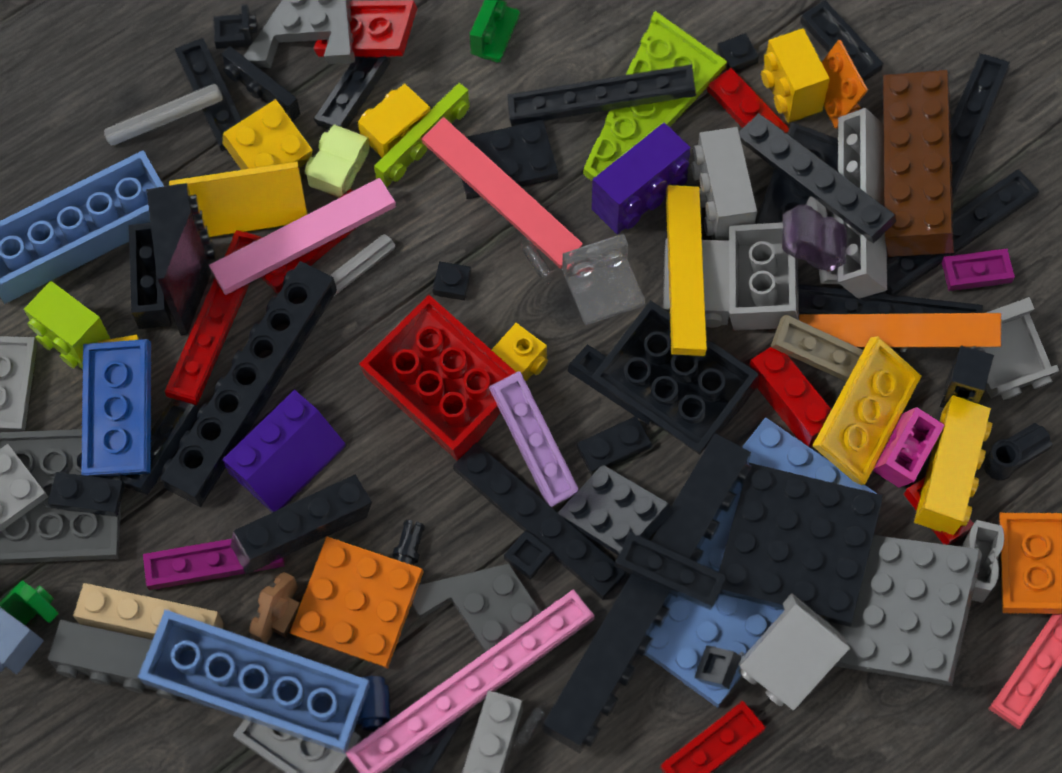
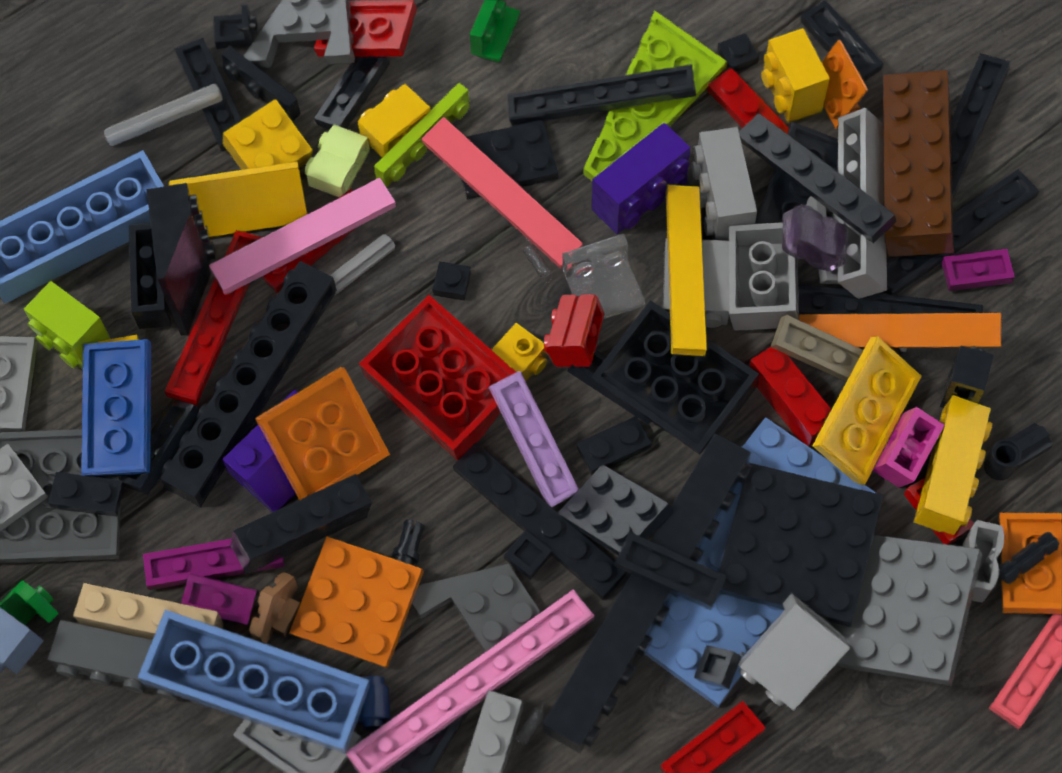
light grey panel [979,297,1059,400] -> none
none -> magenta plate [181,573,257,625]
none -> orange plate [255,367,390,500]
none -> red brick [544,294,605,367]
none -> black axle [999,532,1059,584]

